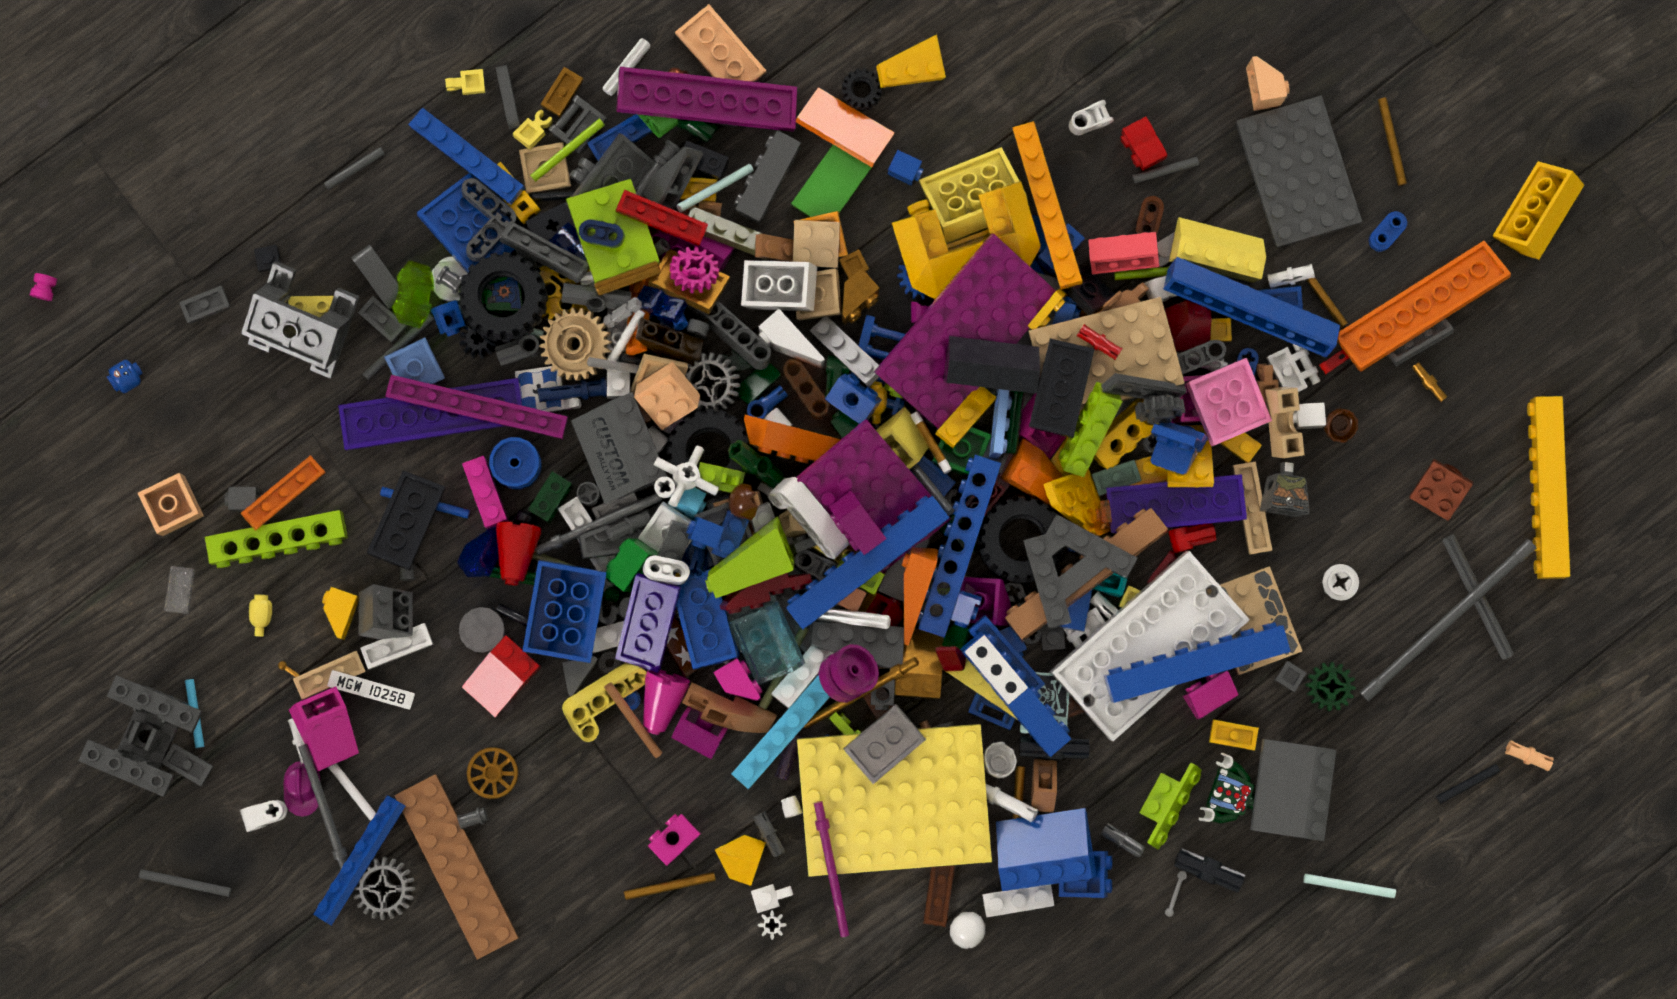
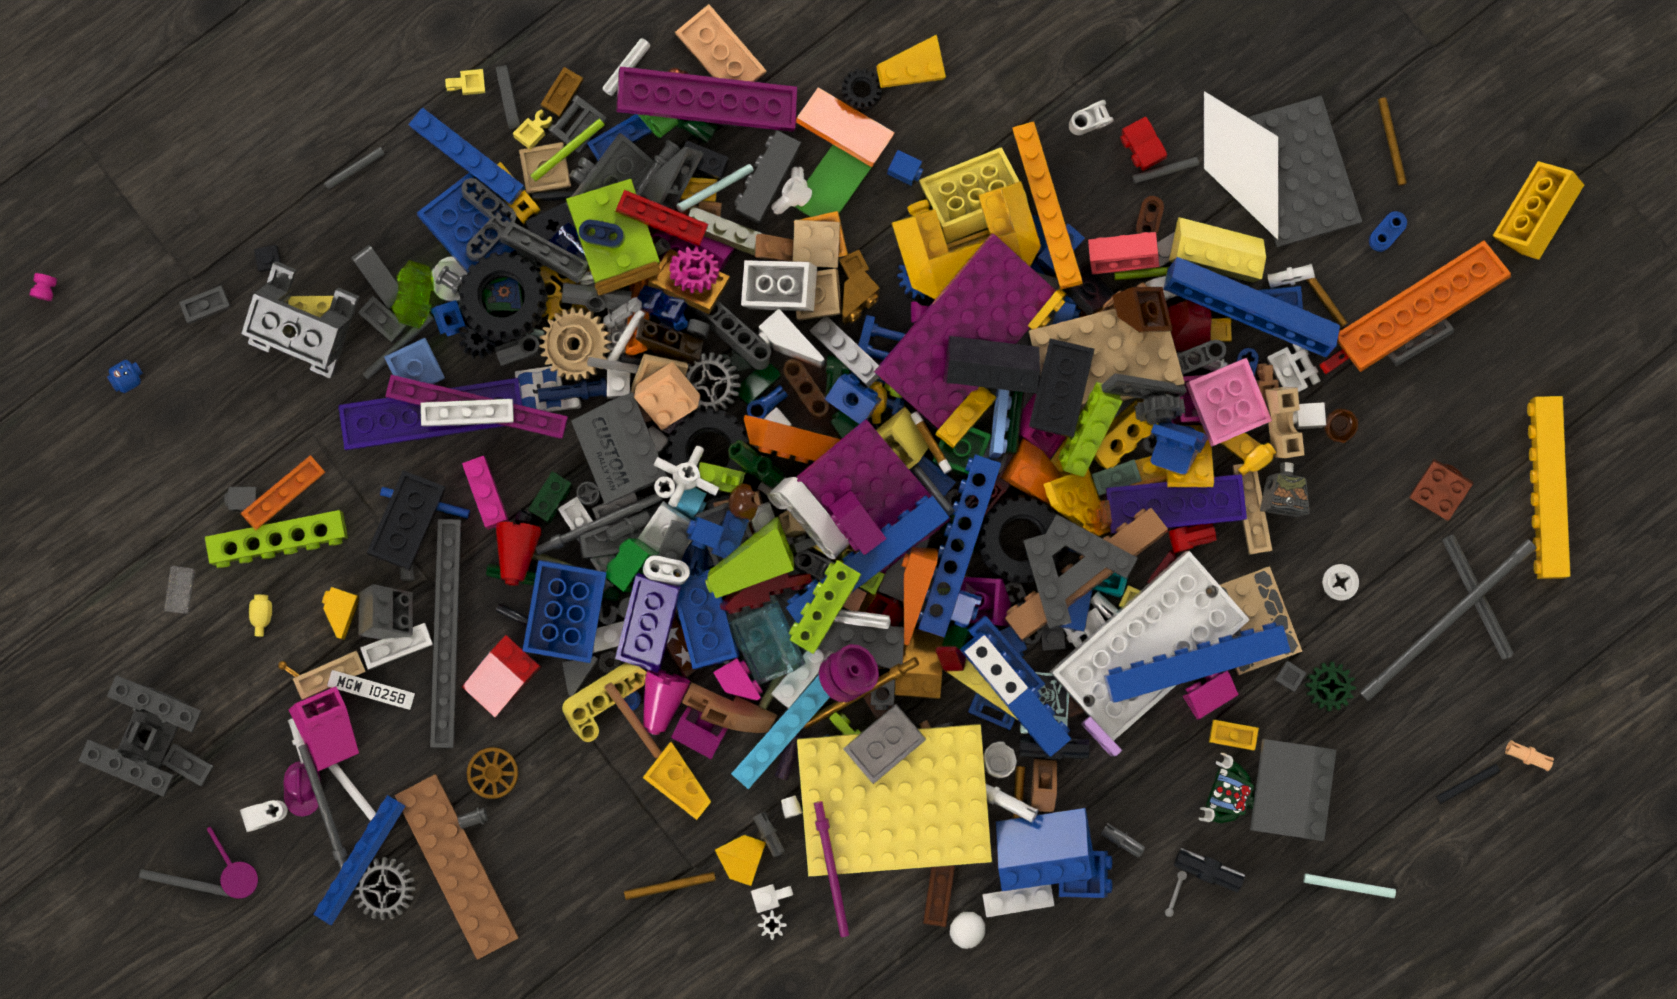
light nougat brick [138,473,204,536] -> none
medium azure bar [185,679,205,748] -> none
clear blue slope [457,527,499,577] -> none
flat silver tile [459,607,505,653] -> none
blue wheel [489,437,542,490] -> none
dark pink brick [648,814,701,866] -> none
red pin [1077,324,1123,361] -> none
lime bracket [1139,763,1202,850] -> none
light nougat slope [1246,56,1289,111] -> none
pearl gold bar [1412,362,1447,402] -> none
none -> magenta piece [207,827,258,899]
none -> white plate [421,399,514,427]
none -> dark grey plate [430,519,462,748]
none -> yellow wing [643,741,711,820]
none -> white axle [771,167,812,214]
none -> lime brick [788,560,861,654]
none -> lavender tile [1081,717,1122,756]
none -> reddish brown slope [1112,287,1173,333]
none -> white sticker [1204,91,1278,239]
none -> yellow plant [1237,443,1276,476]

